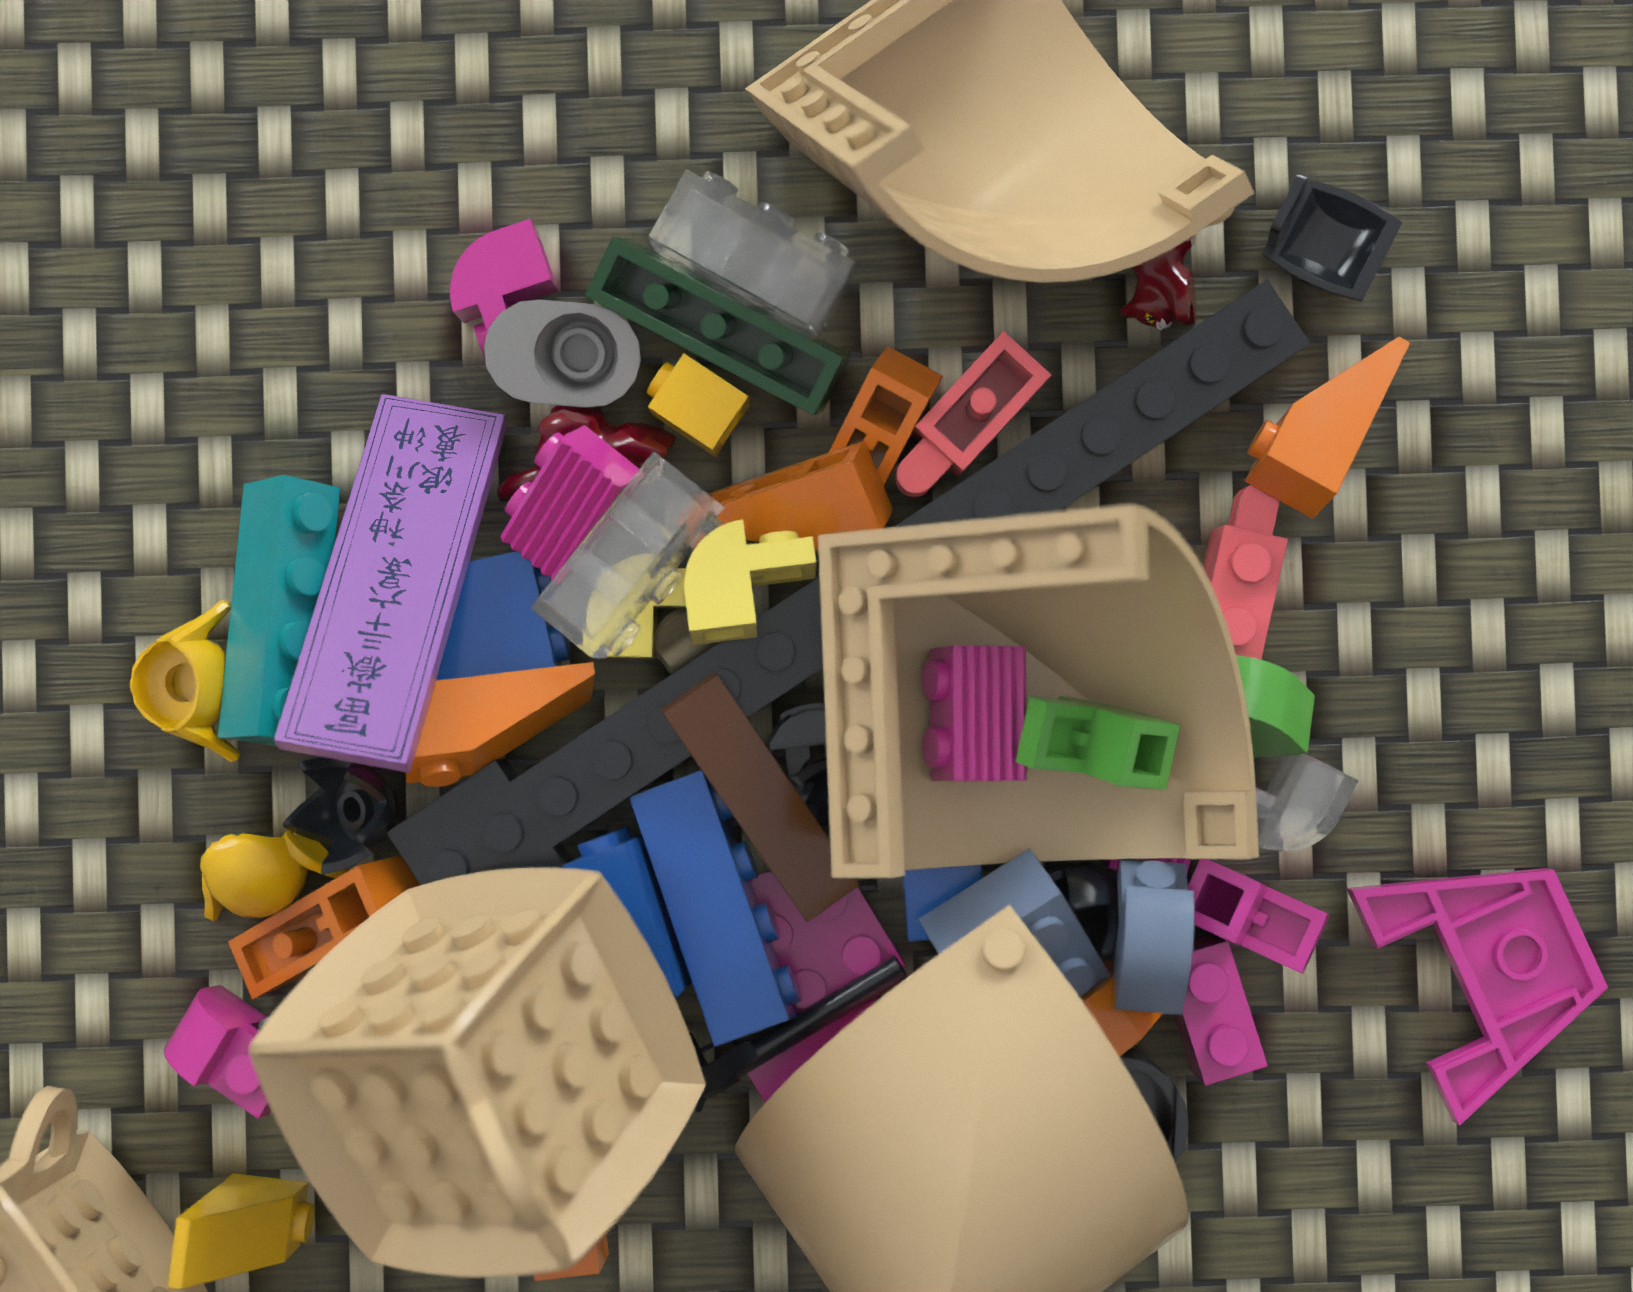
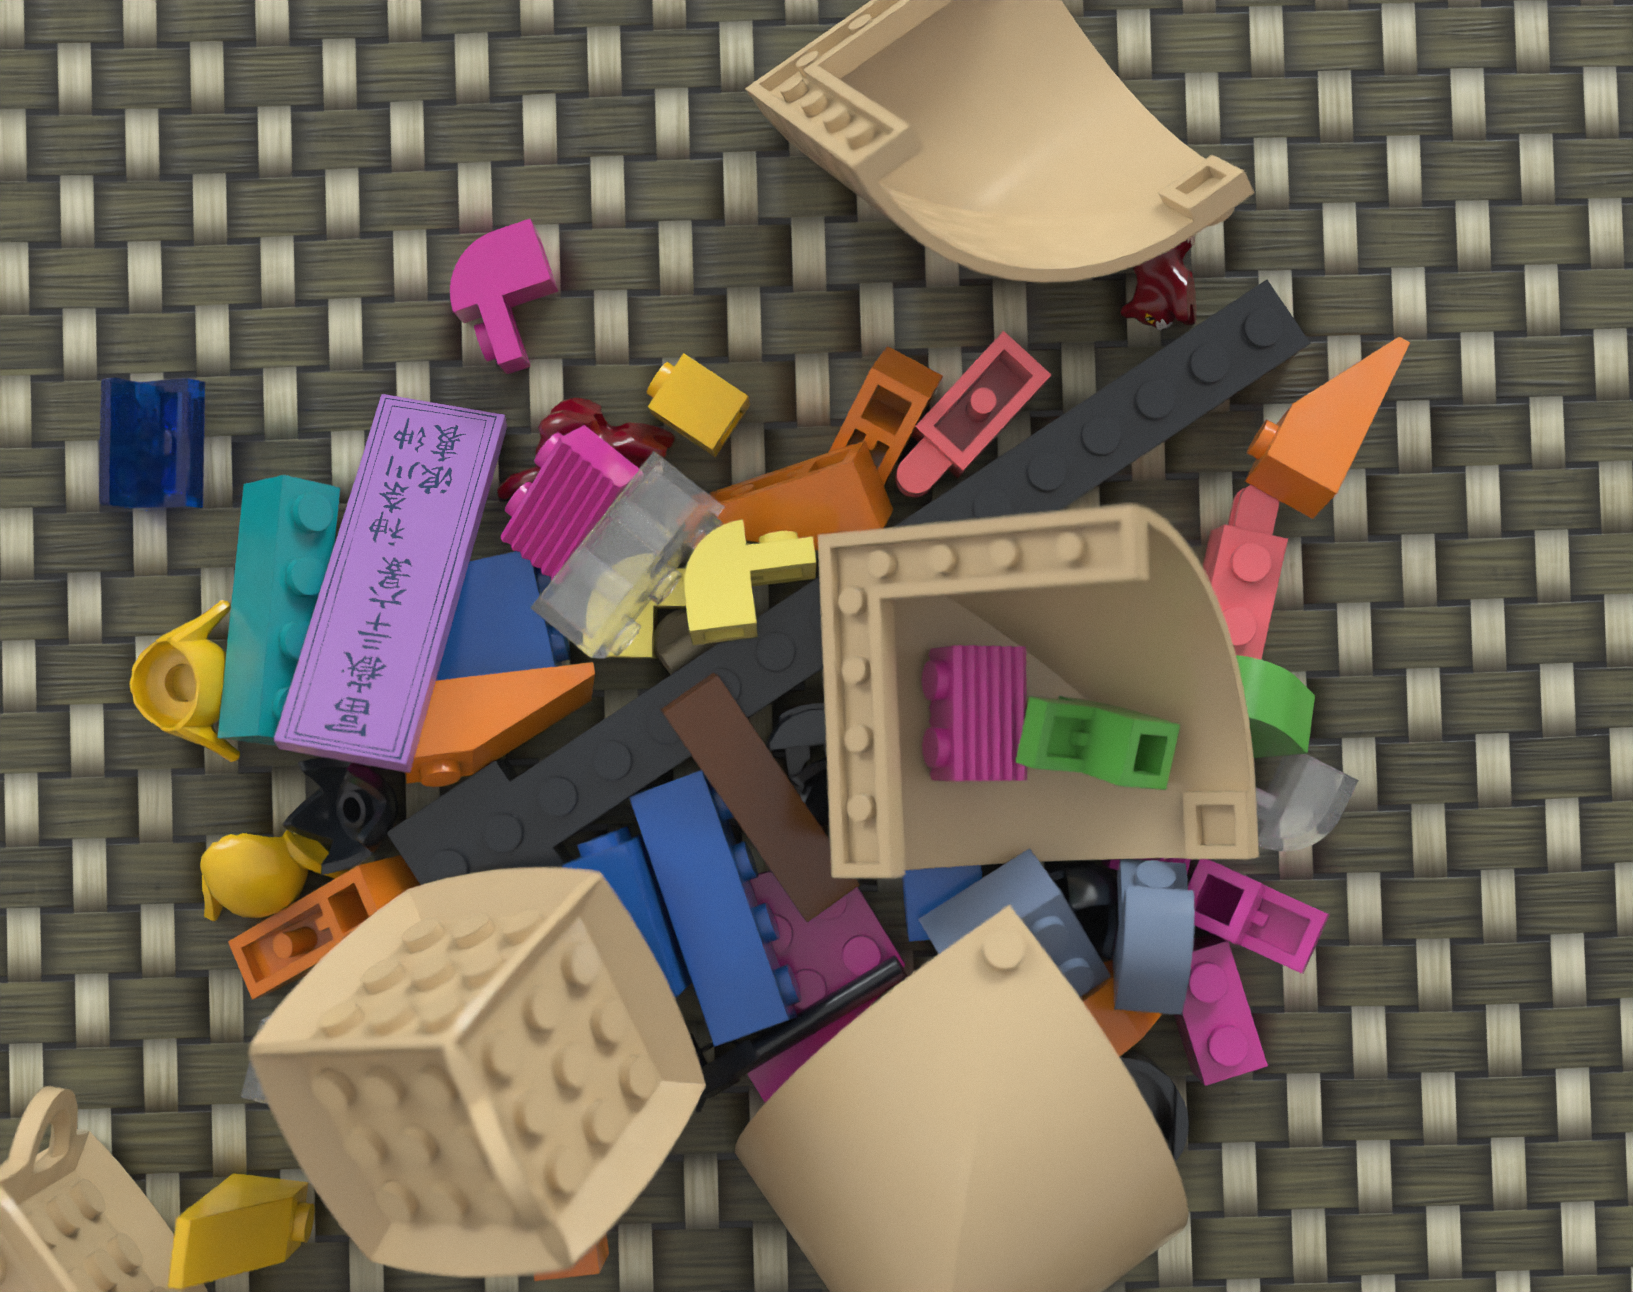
dark pink brick [164,985,272,1119] -> none
light grey piece [483,299,641,407] -> none
dark green brick [585,237,852,416] -> none
clear brick [649,169,855,337] -> none
black piece [1262,172,1402,302] -> none
dark pink wing [1346,868,1608,1126] -> none
none -> clear blue bracket [99,377,205,511]

